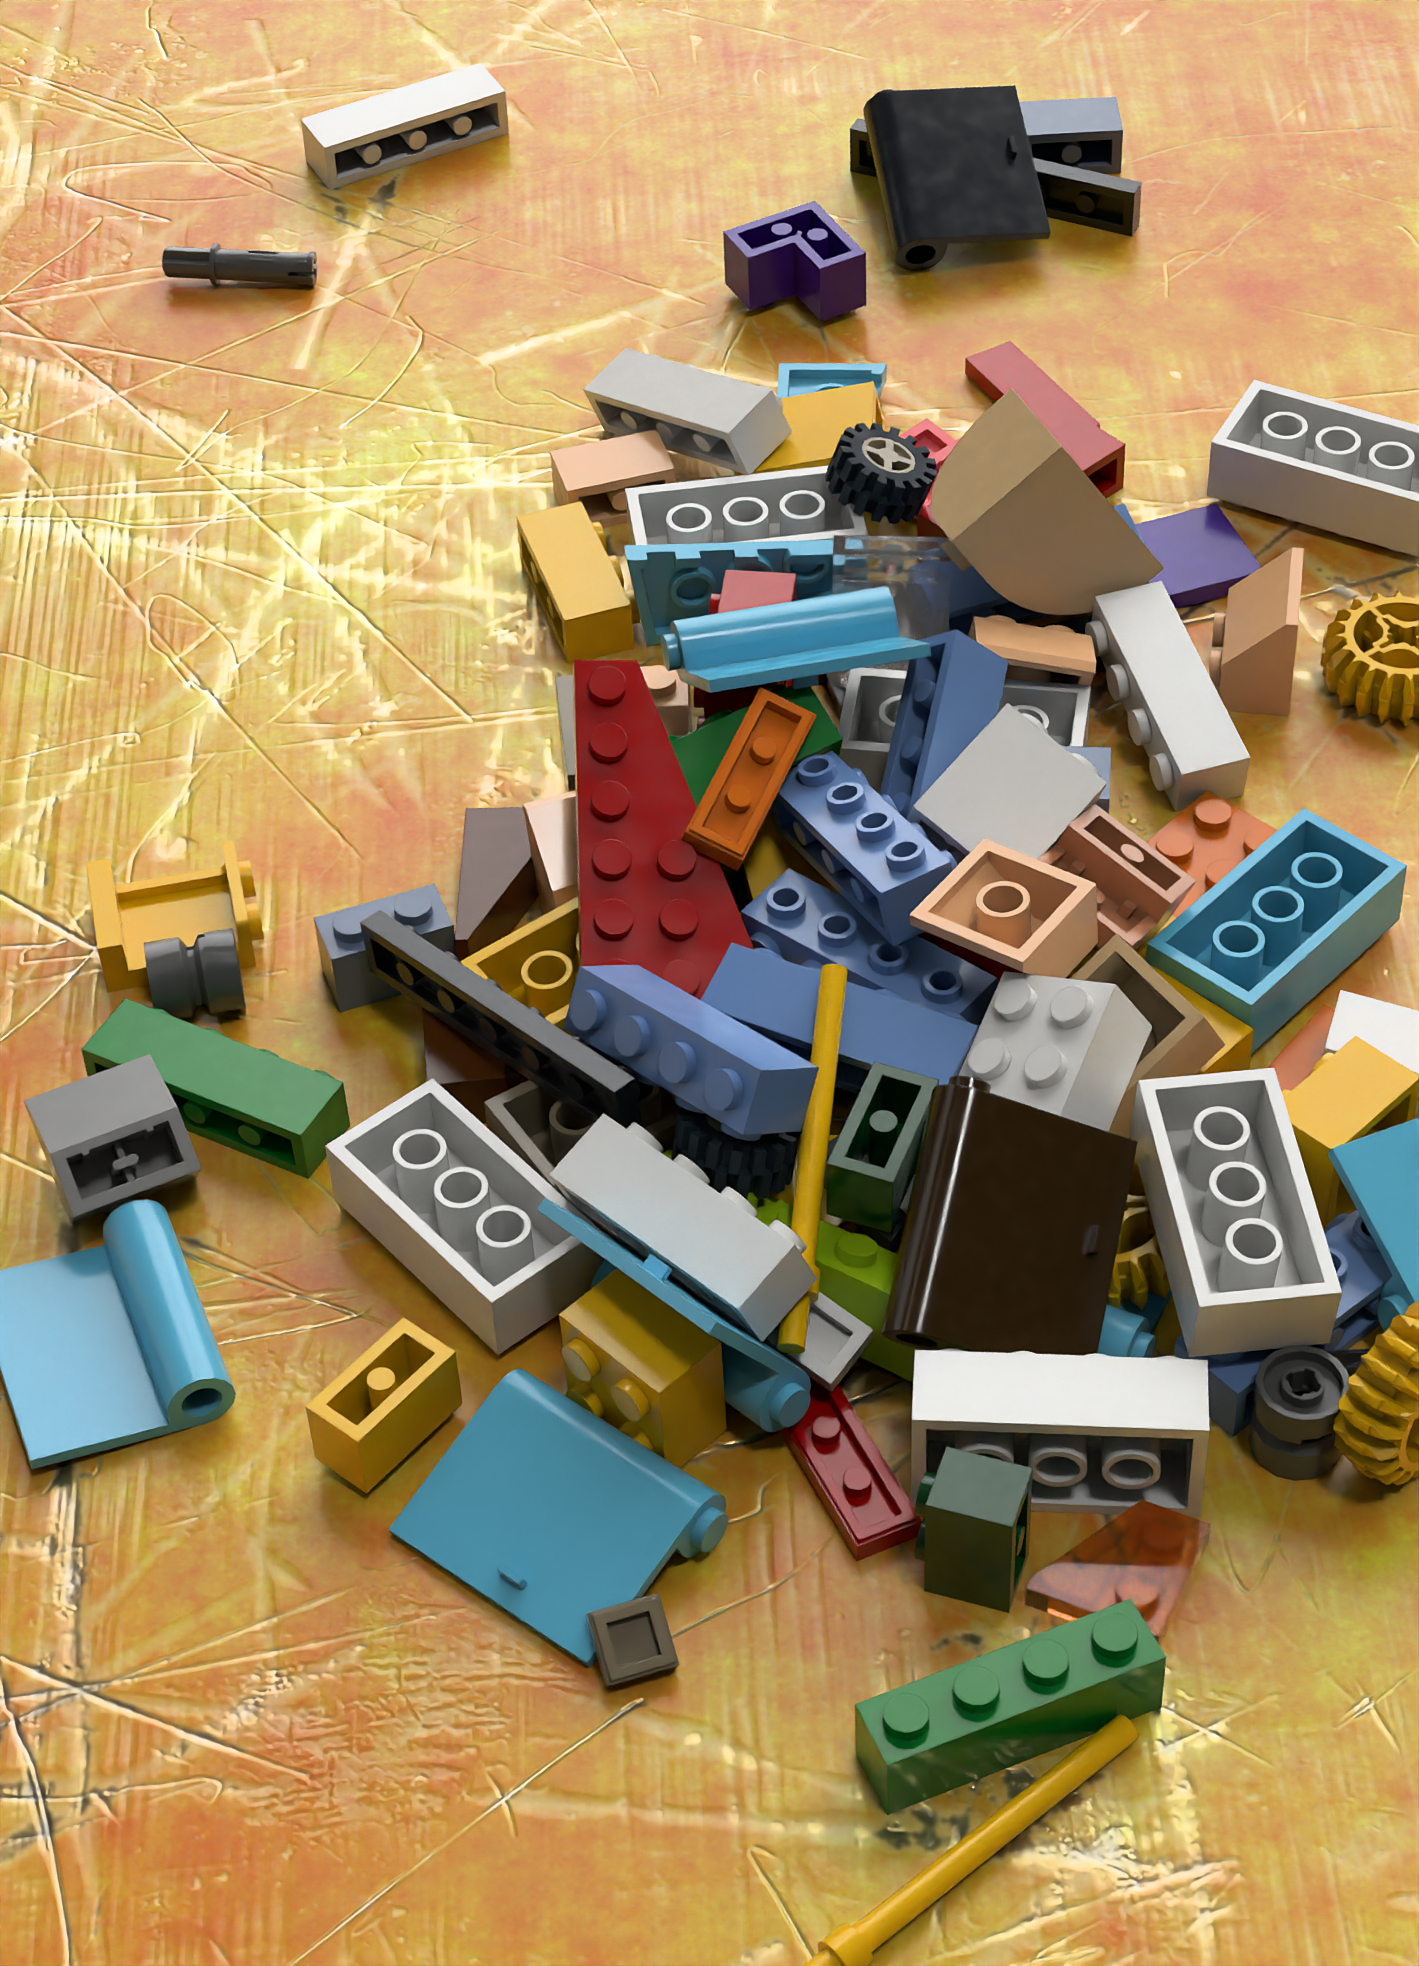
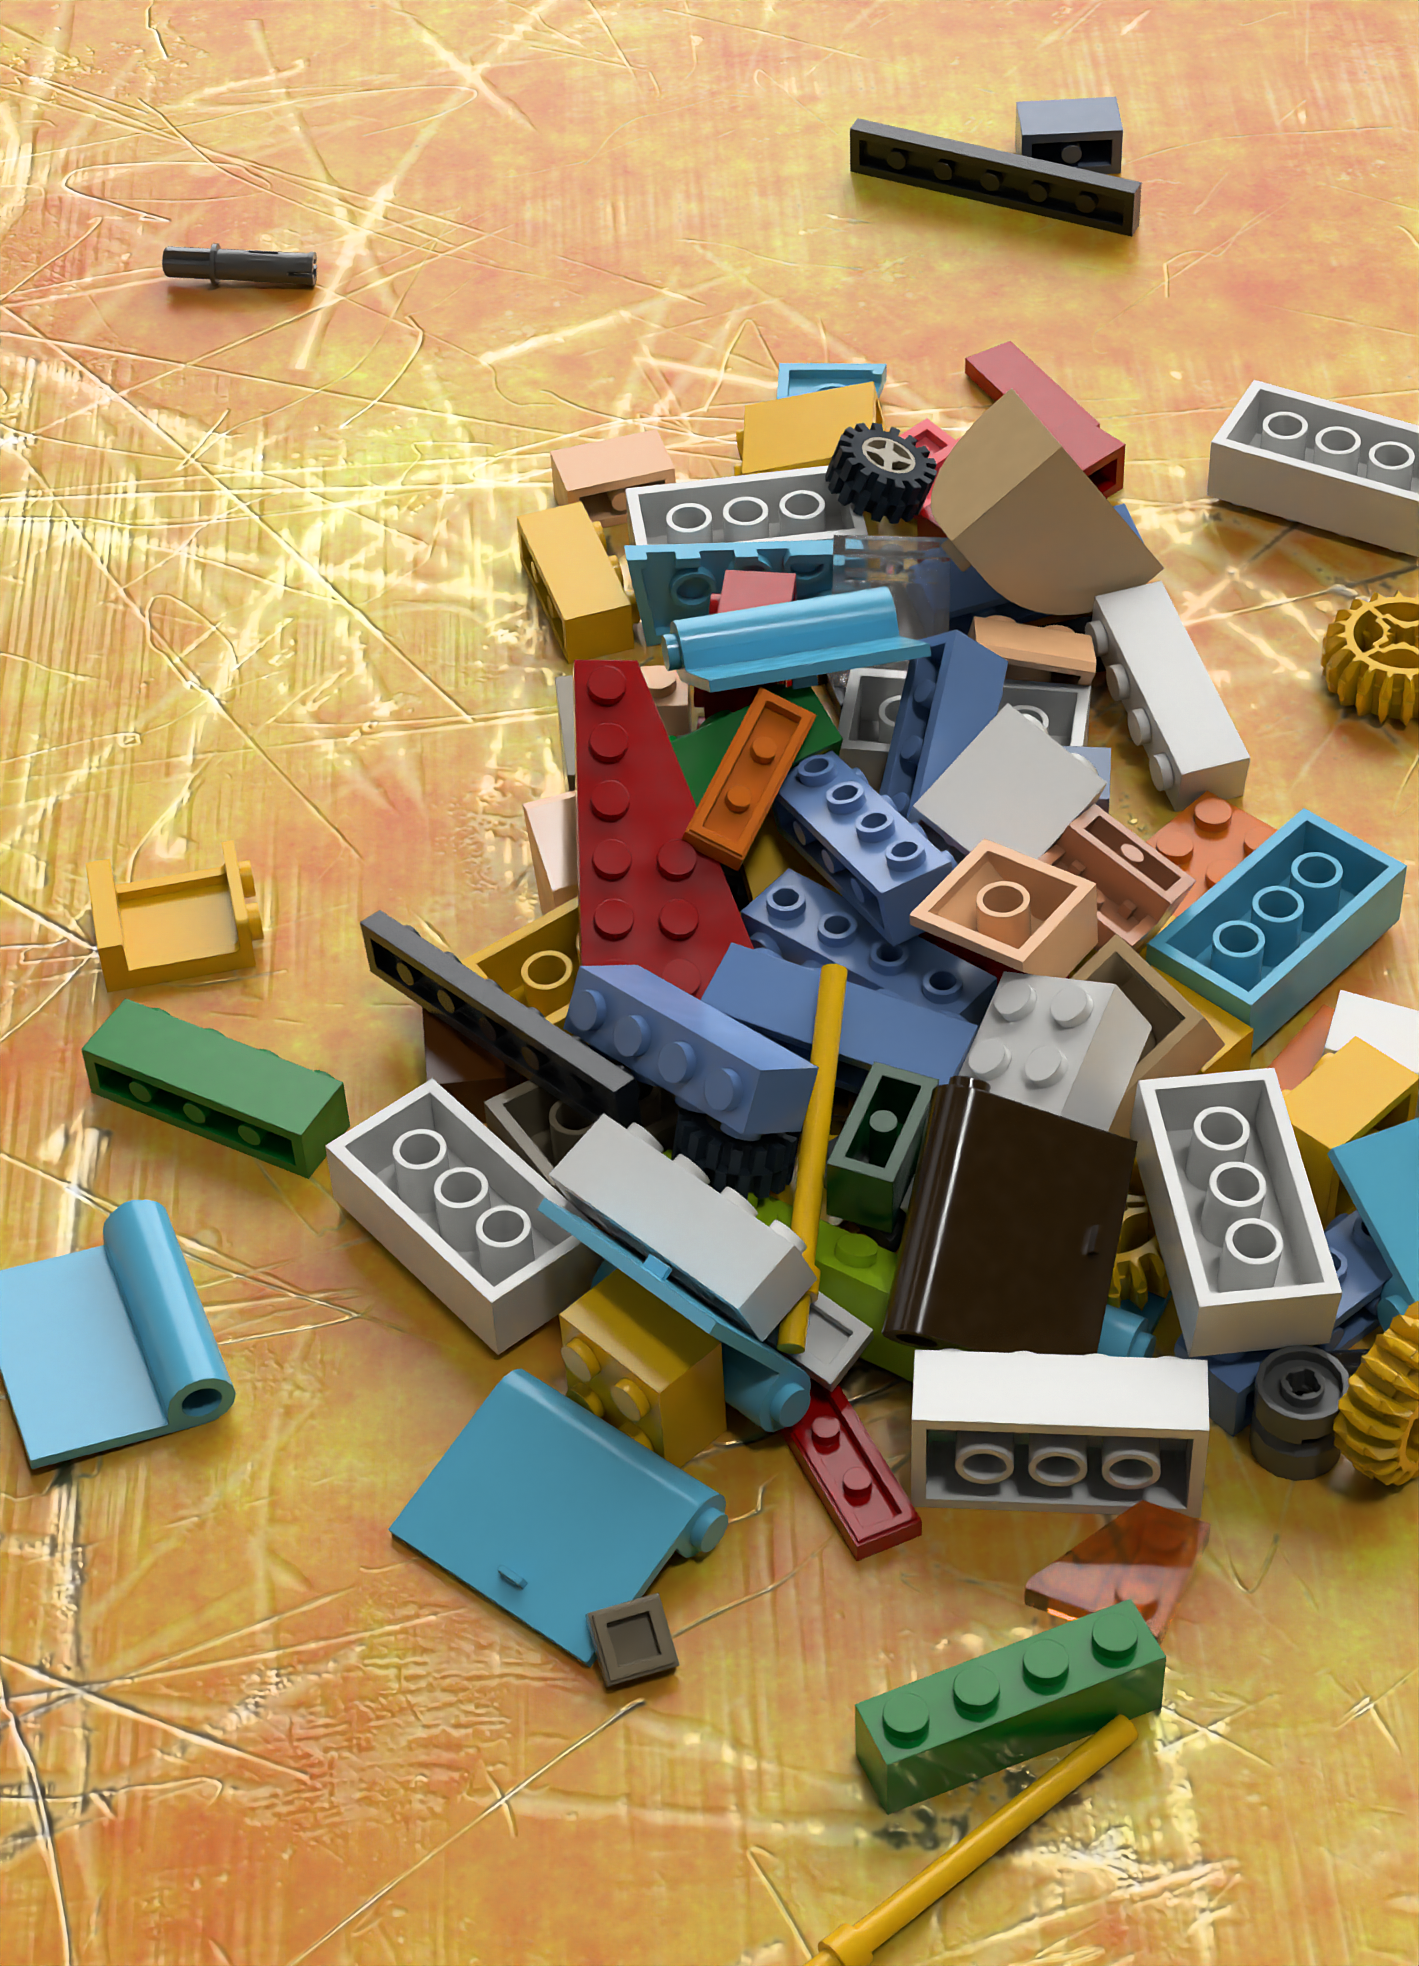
light grey slope [24,1054,201,1225] -> none
dark grey wheel [144,928,246,1019] -> none
brick [301,63,509,190] -> none
yellow brick [305,1317,463,1494] -> none
brick [314,884,457,1012] -> none
slope [455,807,539,961] -> none
white brick [583,348,792,475] -> none
dark purple brick [723,201,866,321] -> none
black door [863,85,1051,271] -> none
dark green brick [915,1446,1033,1613] -> none
tile [1135,504,1261,609] -> none
light nougat slope [1209,548,1304,716] -> none

